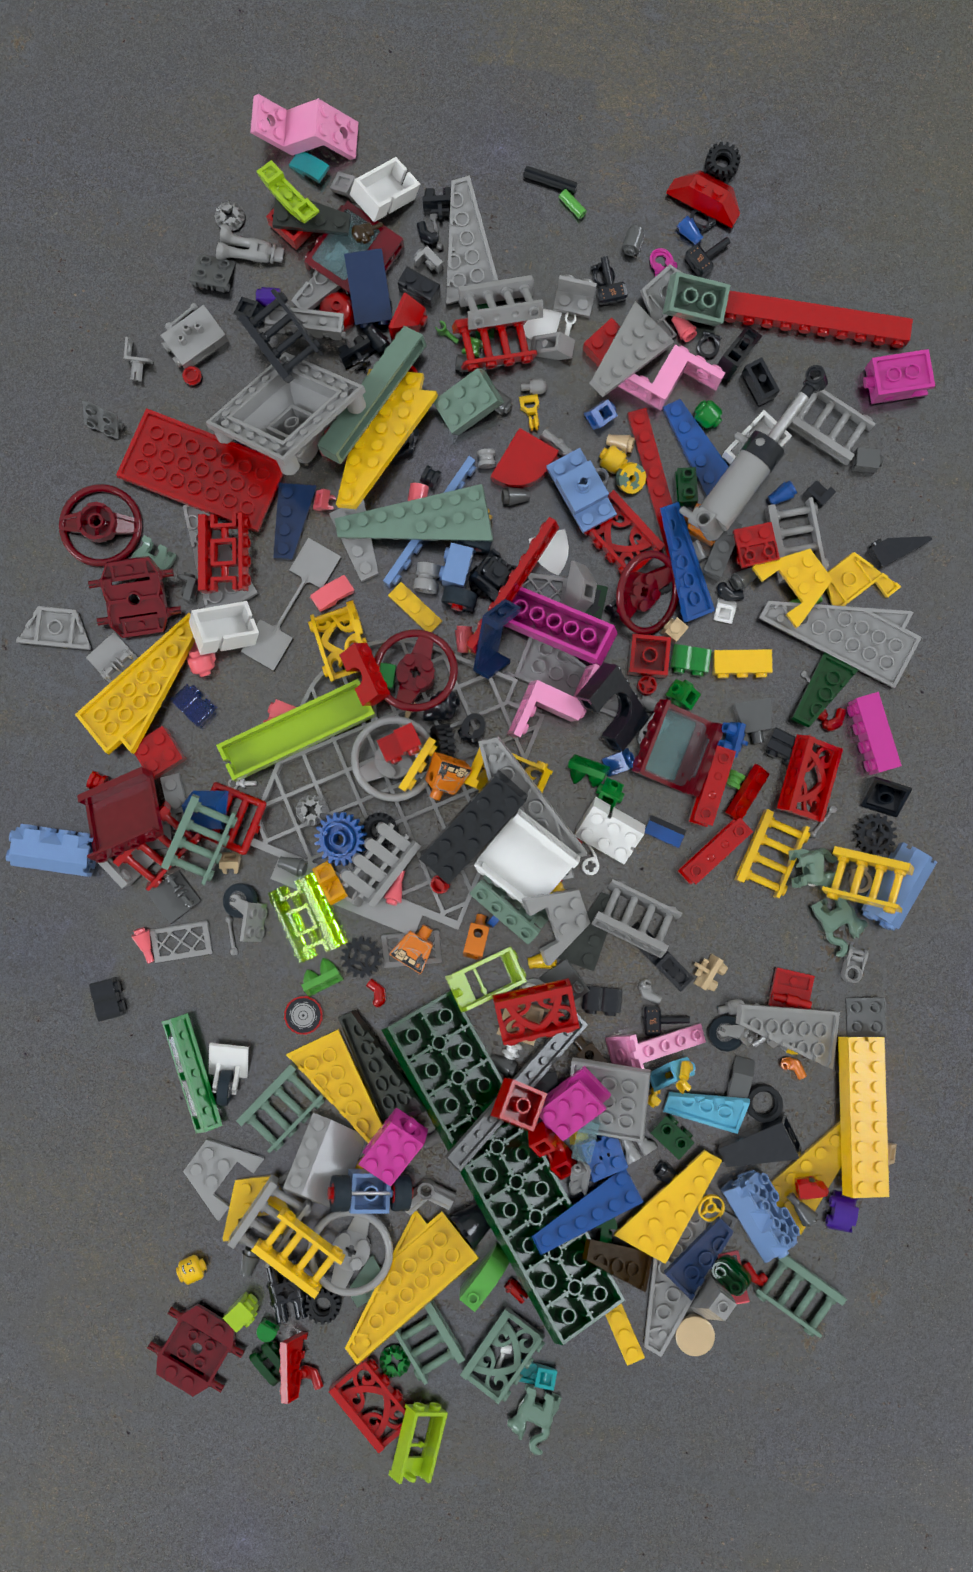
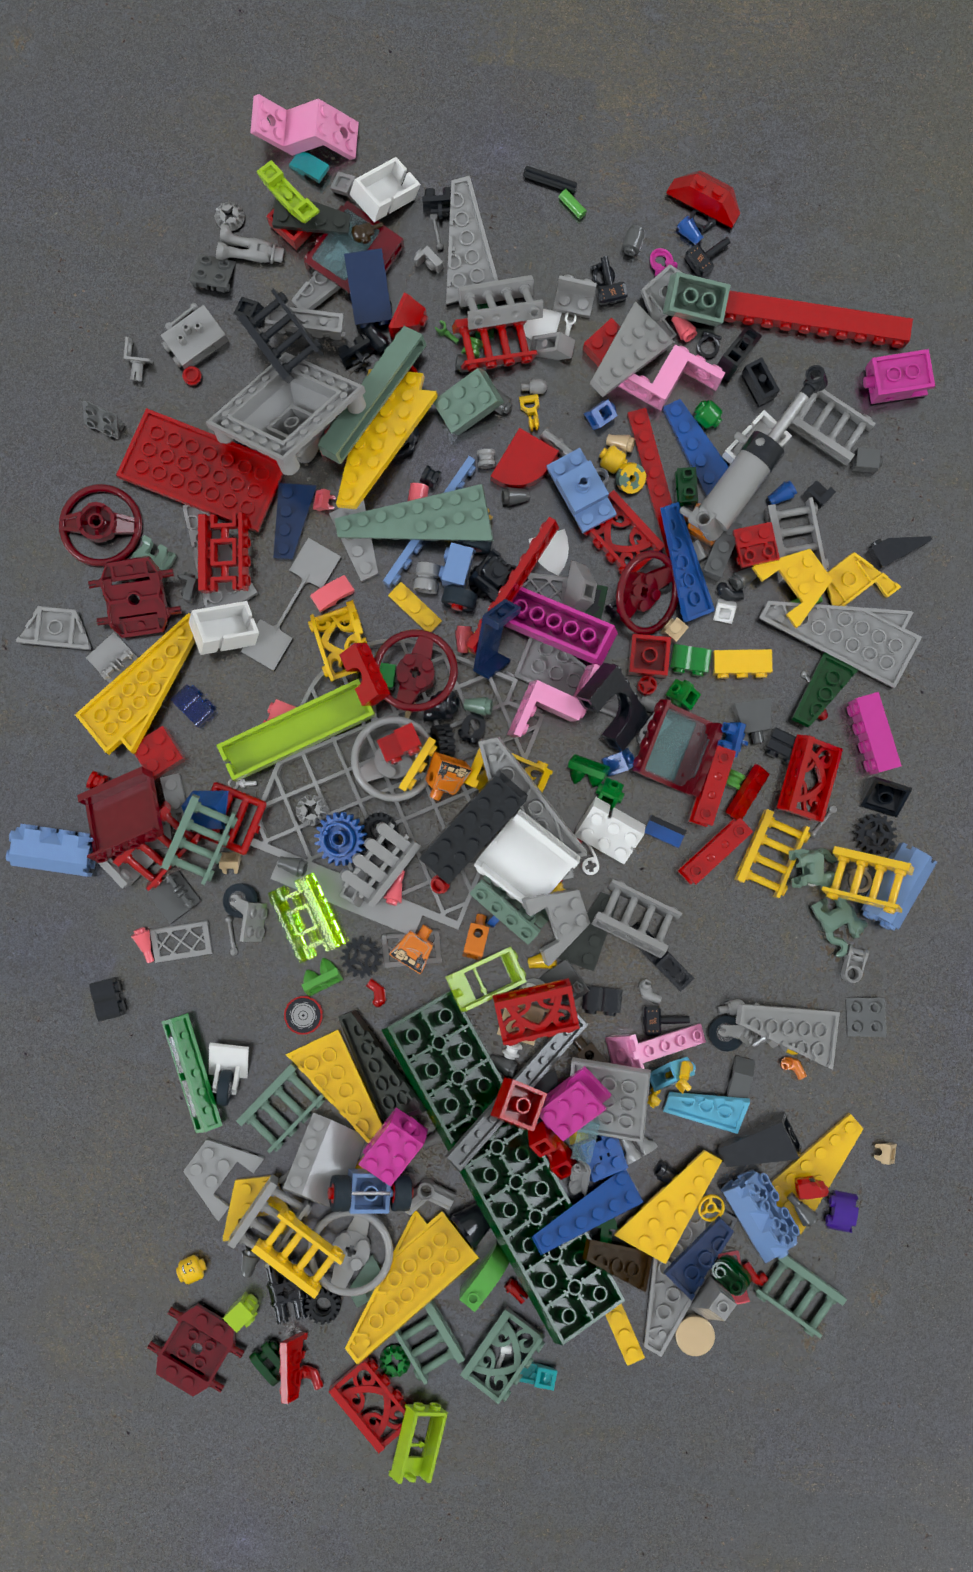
coral head [186,642,216,677] -> none
dark purple brick [256,287,284,307] -> none
green brick [256,1318,280,1342] -> none
light orange slope [312,861,348,905] -> none
red cylinder [319,292,355,332] -> none
black brick [398,266,441,307] -> none
black arm [416,221,439,244] -> none
sand green animal [507,1383,562,1455] -> none
dark green brick [649,1113,695,1160] -> none
tan hips [694,954,728,991] -> none
black tyre [705,142,741,181] -> none
black tyre [747,1084,783,1123] -> none
red plate [768,967,815,1009] -> none
red arm [822,708,847,731] -> none
yellow piece [838,1037,889,1198] -> none
none -> sand green cone [464,697,493,716]

